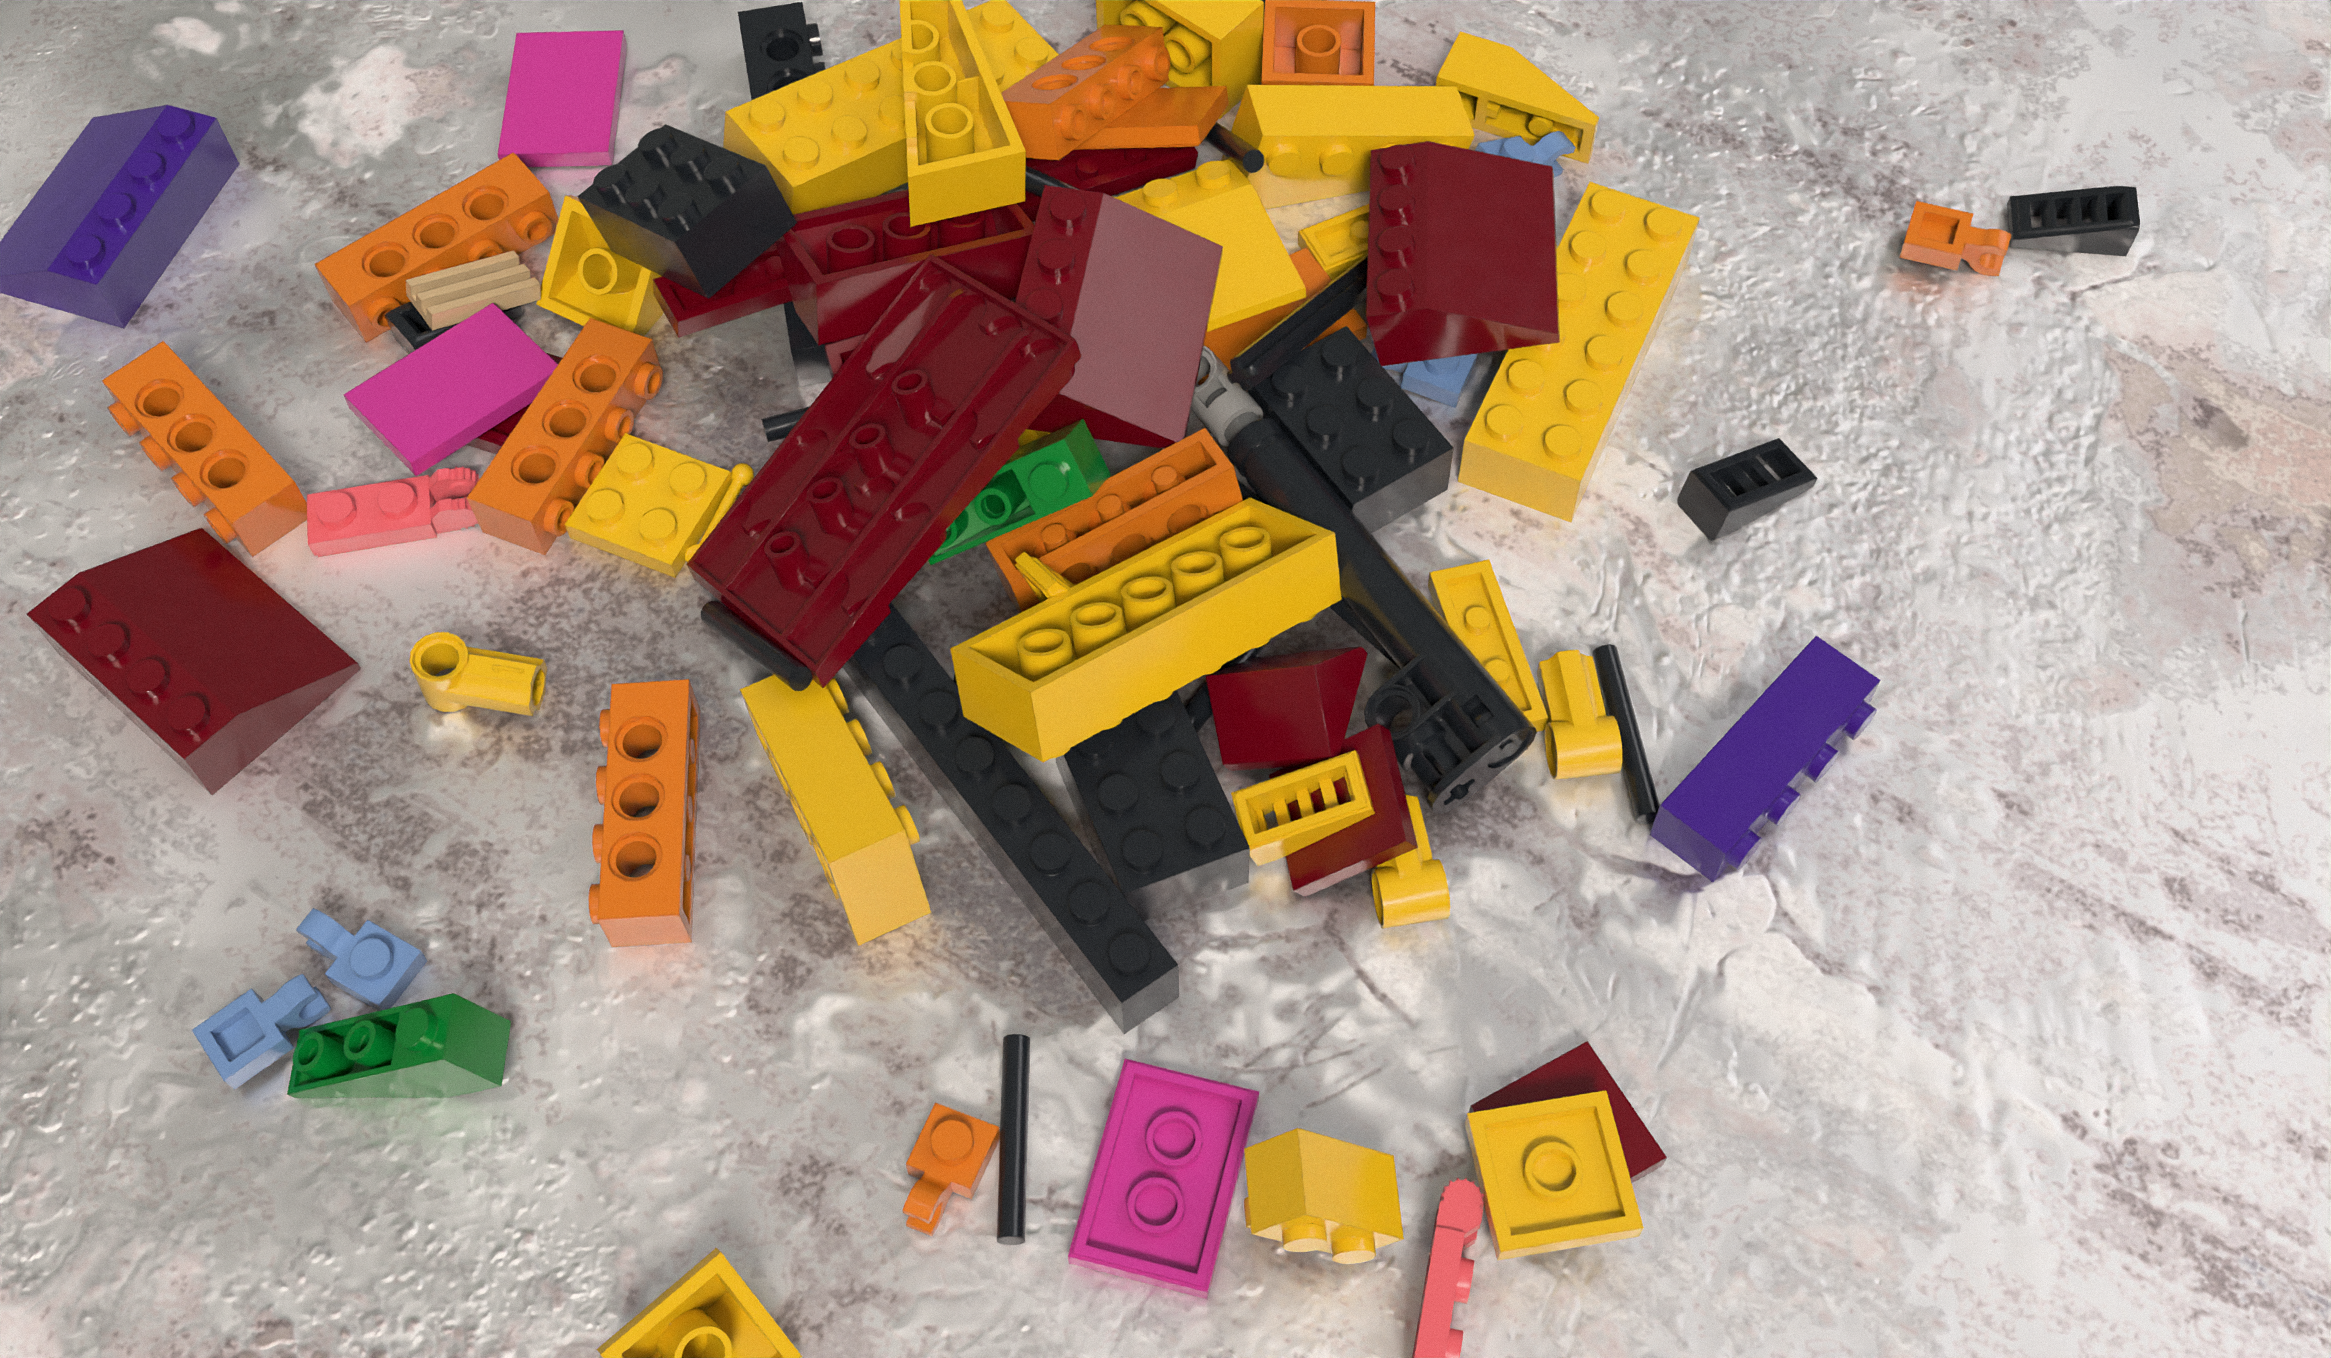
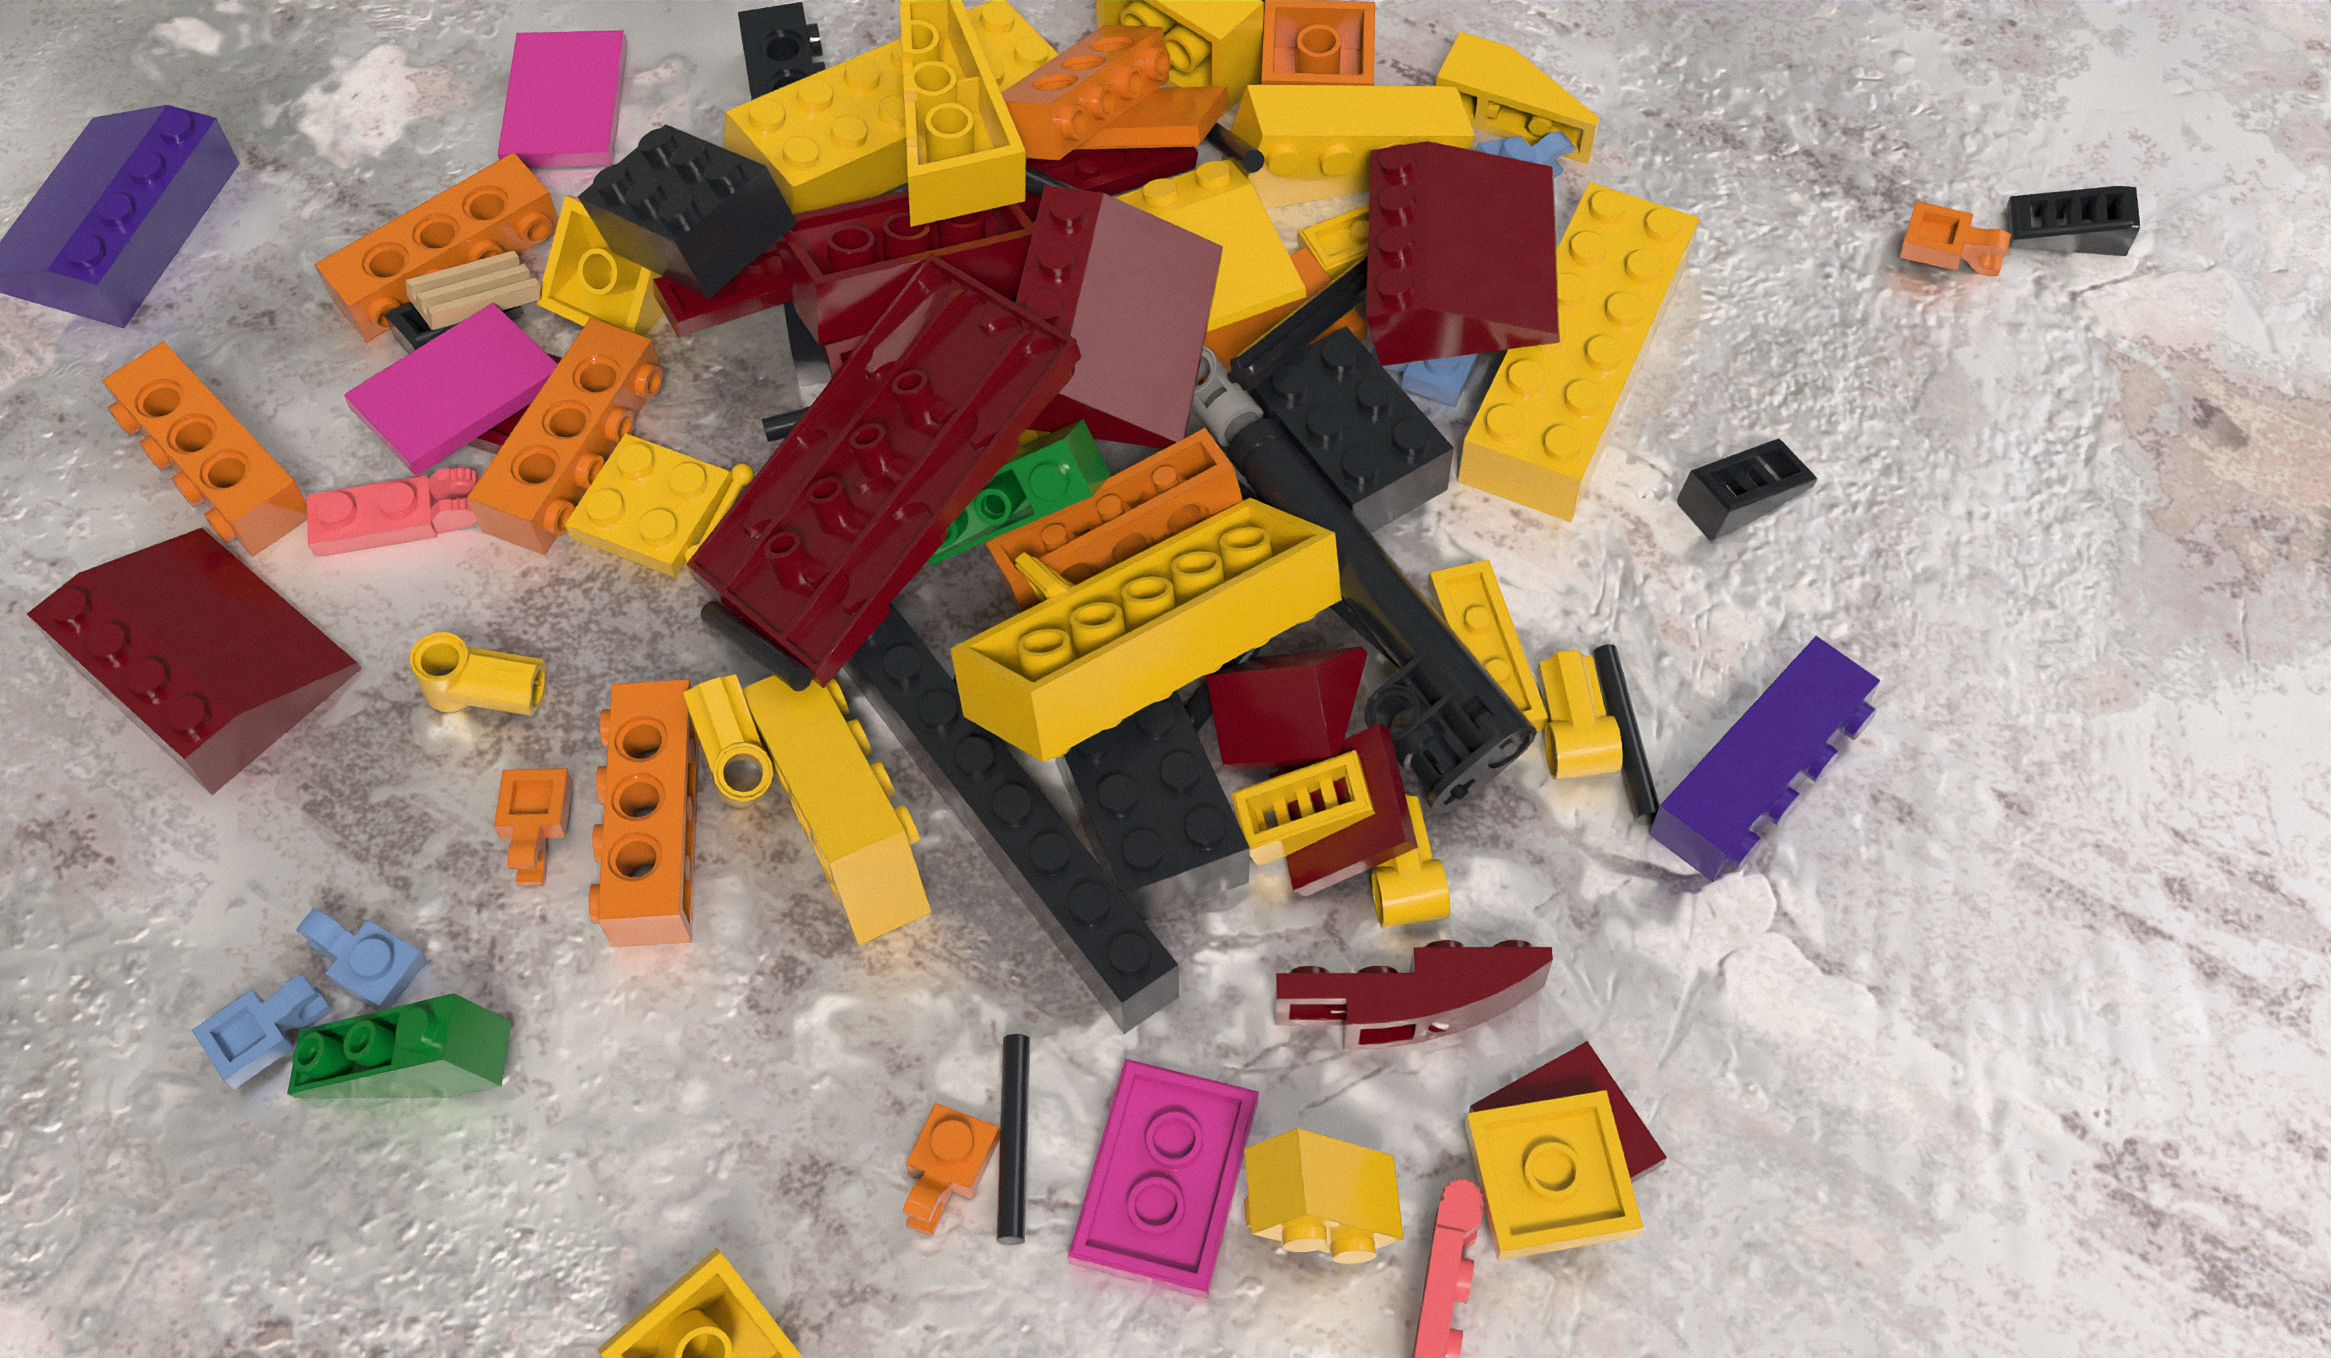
none -> orange plate [494,768,573,886]
none -> yellow piece [682,674,773,809]
none -> dark red slope [1275,940,1553,1051]

